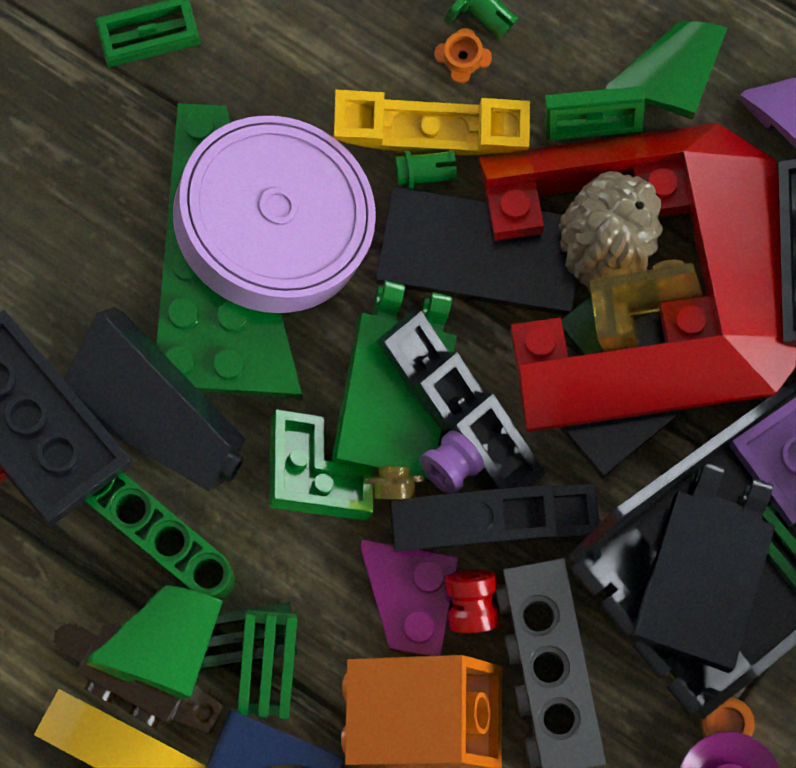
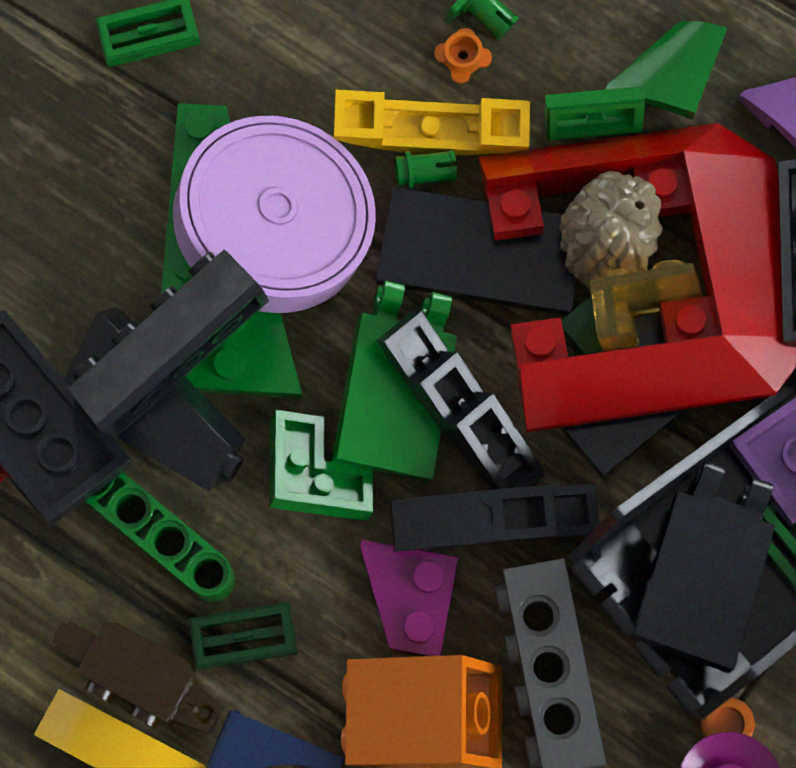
green slope [86,585,223,700] -> none
green tile [238,610,297,719] -> none
clear yellow plate [365,466,424,499] -> none
medium lavender wheel [420,430,484,494] -> none
red wheel [445,569,500,633] -> none
none -> black slope [68,249,269,438]

